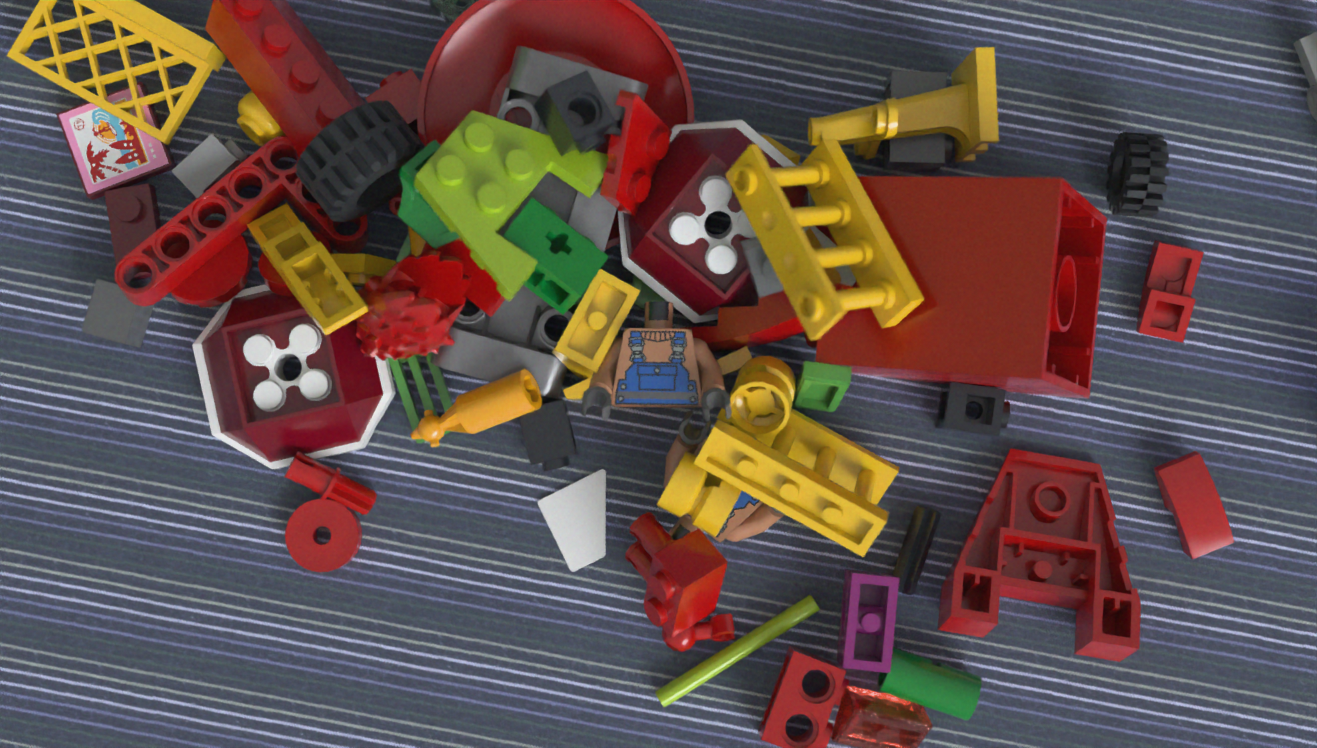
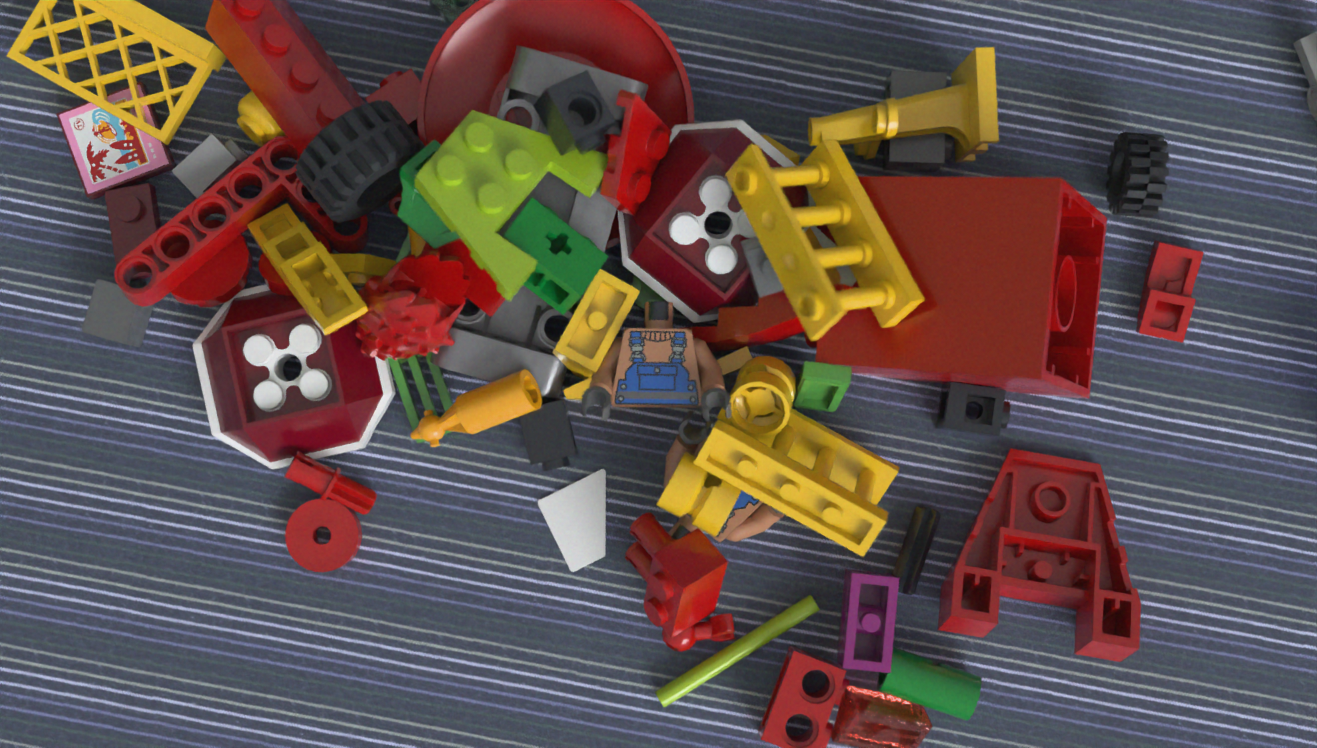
red slope [1154,451,1234,560] -> none

